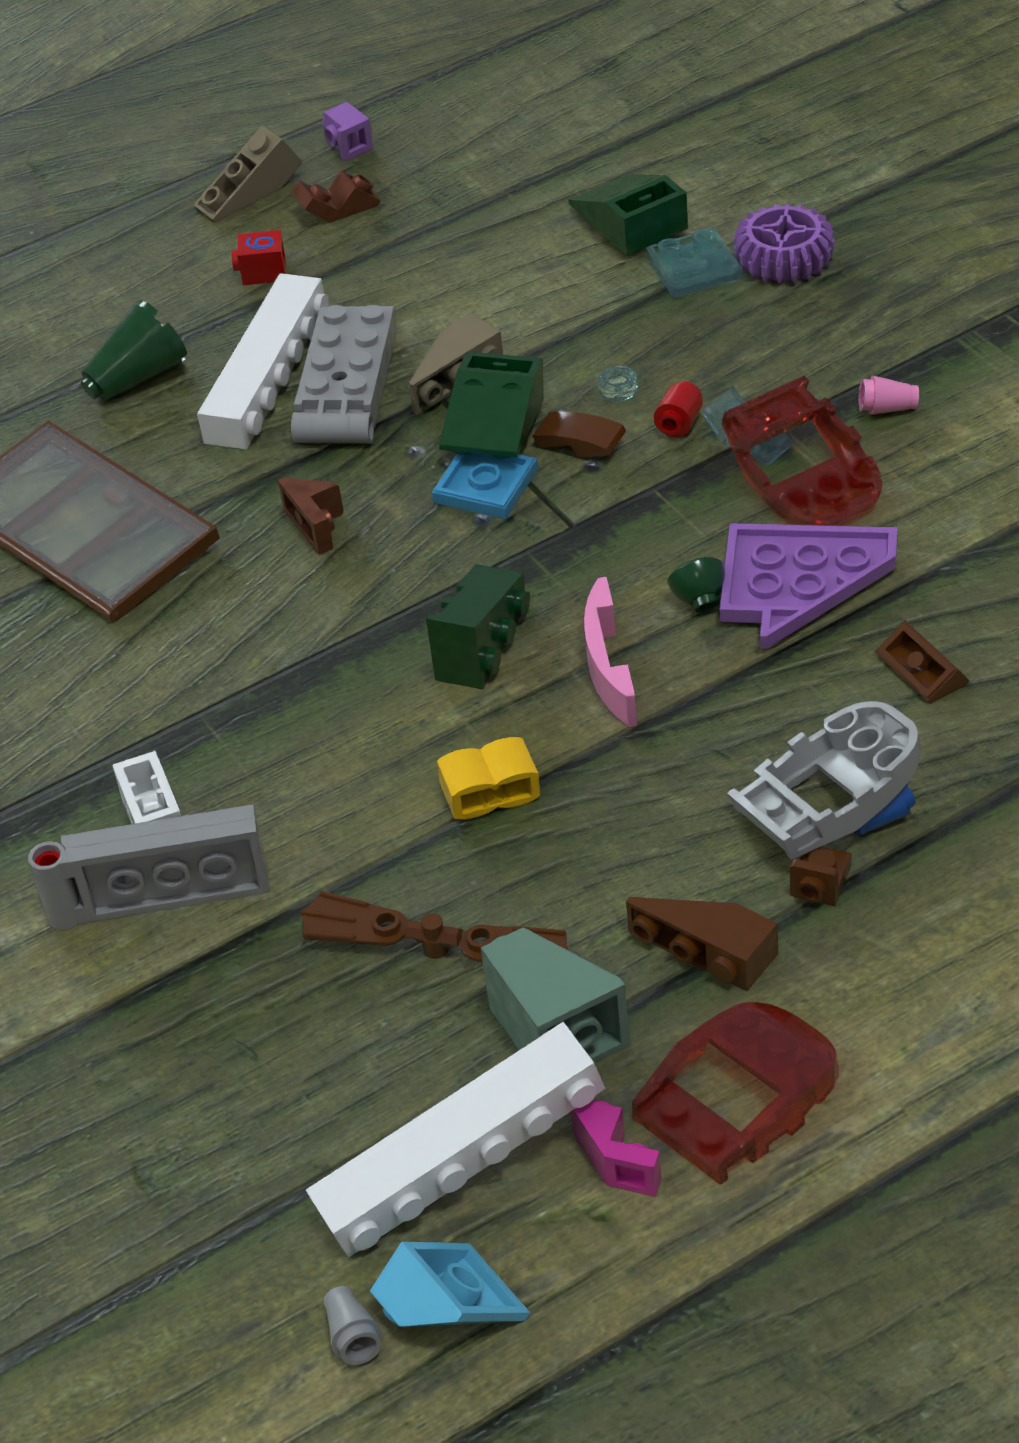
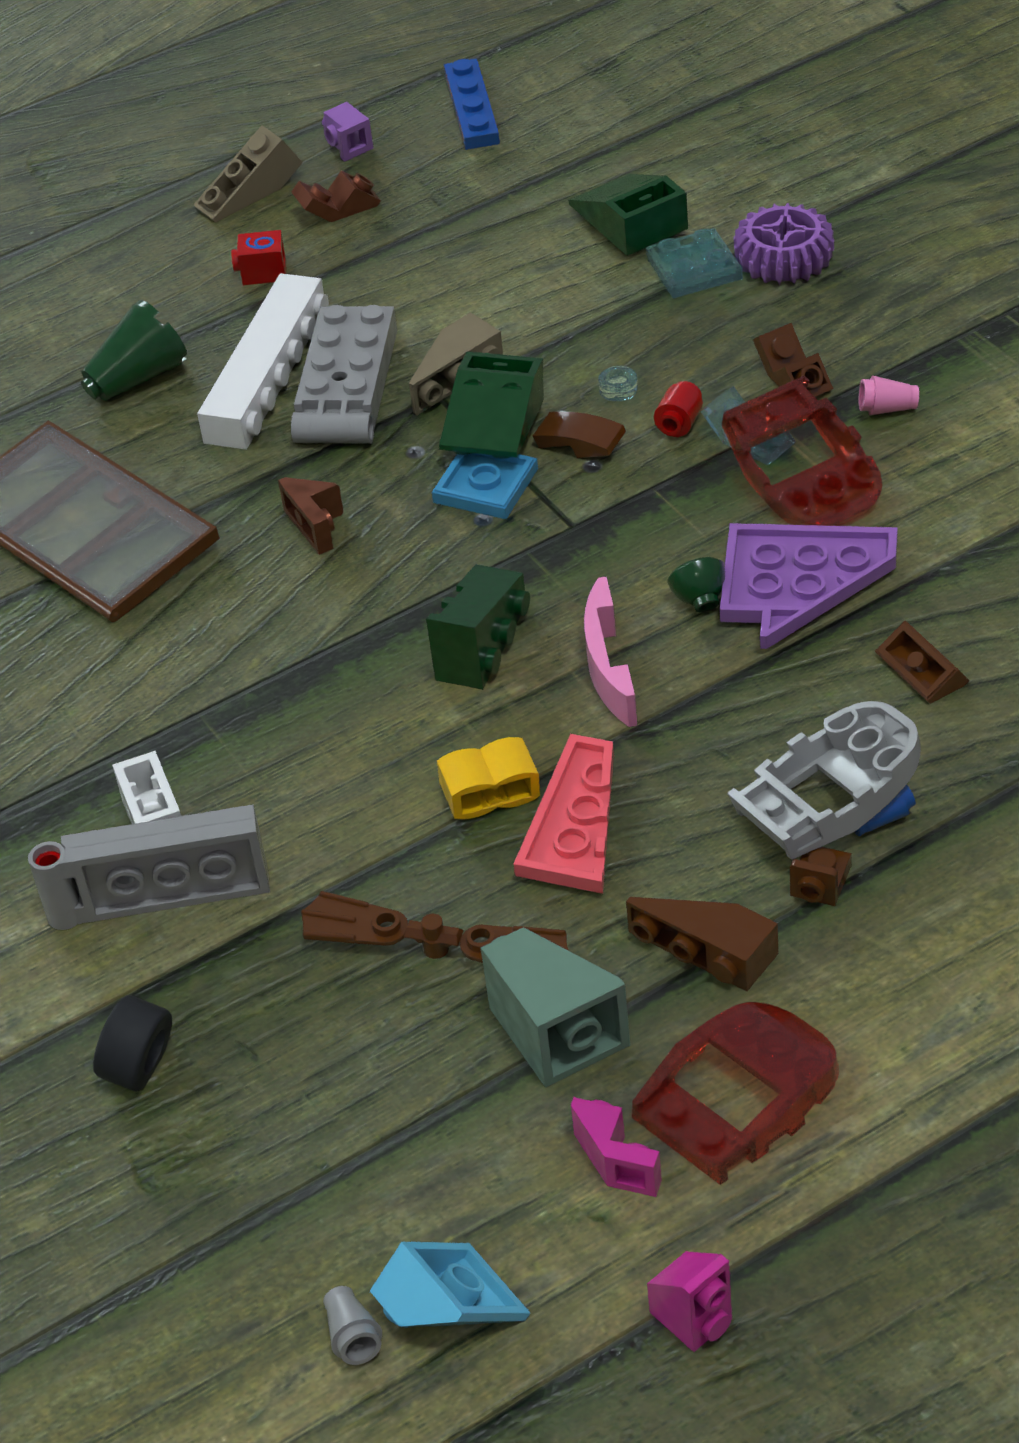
white brick [306,1022,606,1258] -> none
none -> black tyre [93,995,172,1092]
none -> blue plate [444,59,500,150]
none -> coral wing [514,734,614,894]
none -> dark pink slope [647,1251,732,1352]
none -> reddish brown slope [753,323,833,404]

